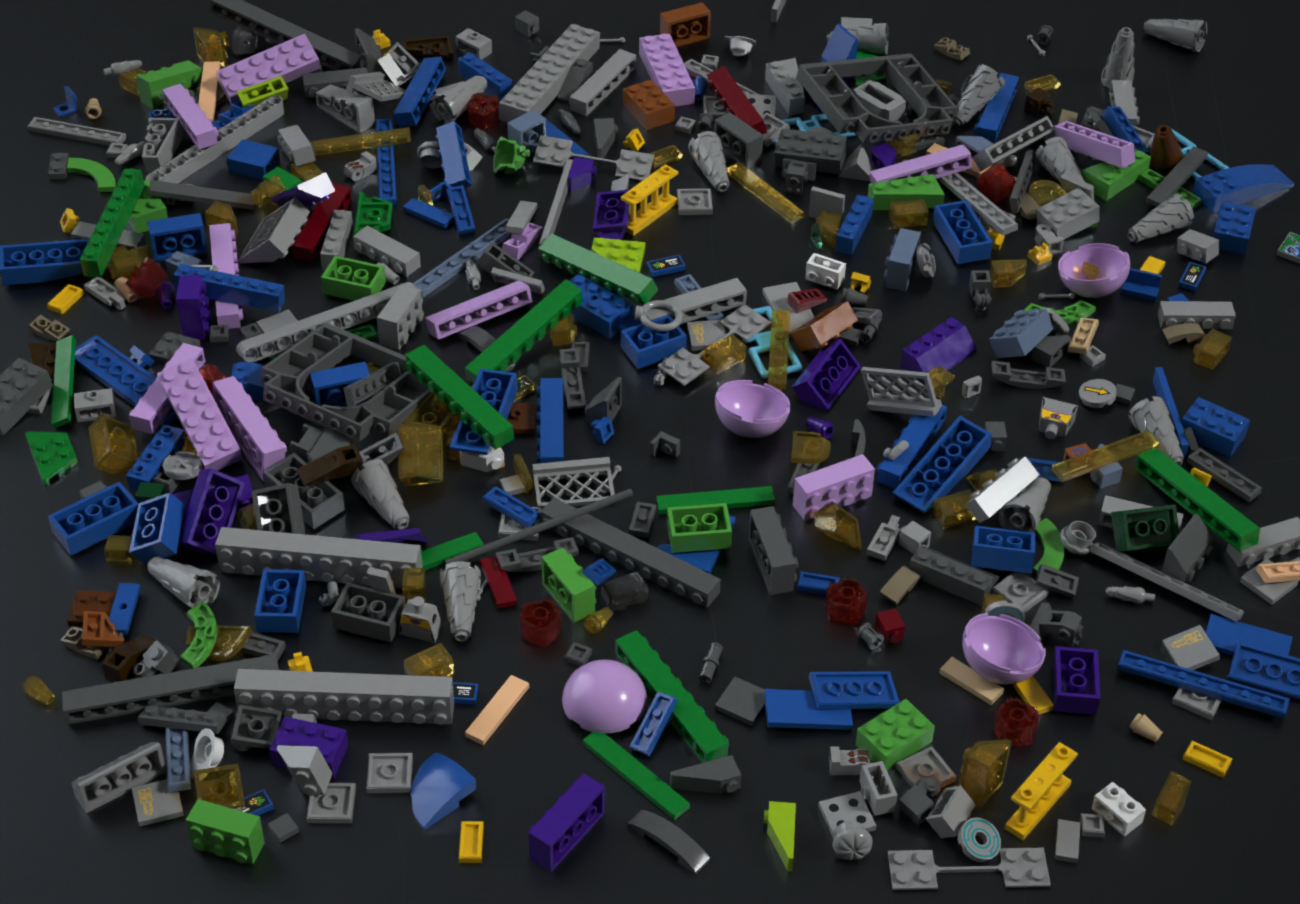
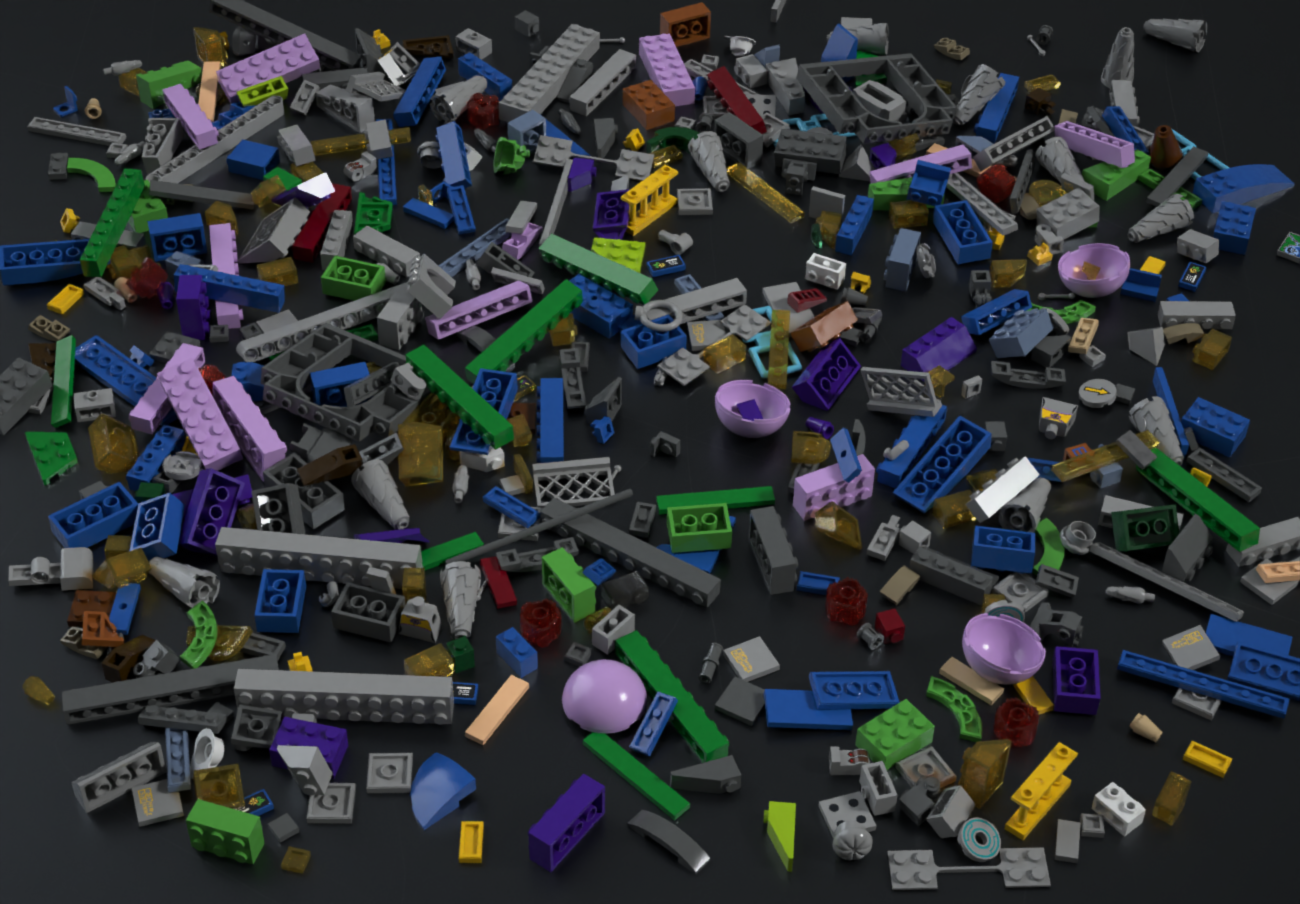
none -> light grey plate [8,547,93,590]
none -> clear yellow slope [92,548,152,589]
none -> clear yellow brick [257,257,298,286]
none -> clear yellow tile [281,846,311,874]
none -> light grey plate [290,80,320,116]
none -> light grey brick [364,119,393,159]
none -> light grey leg [390,363,426,400]
none -> light grey arch [407,254,456,319]
none -> dark green brick [446,636,475,673]
none -> light grey piece [452,465,470,503]
none -> blue brick [496,627,538,678]
none -> clear yellow brick [507,414,532,447]
none -> light grey brick [592,605,635,655]
none -> dark green arch [646,127,699,156]
none -> light grey pin [658,230,693,255]
none -> light grey tile [723,636,780,682]
none -> light grey brick [734,54,768,89]
none -> dark purple tile [737,399,763,421]
none -> sand blue slope [754,45,780,68]
none -> blue tile [830,428,862,483]
none -> blue panel [907,160,951,206]
none -> bright green tile [926,676,982,743]
none -> blue brick [961,289,1032,335]
none -> flat silver tile [1115,430,1157,470]
none -> light grey slope [1127,327,1165,366]

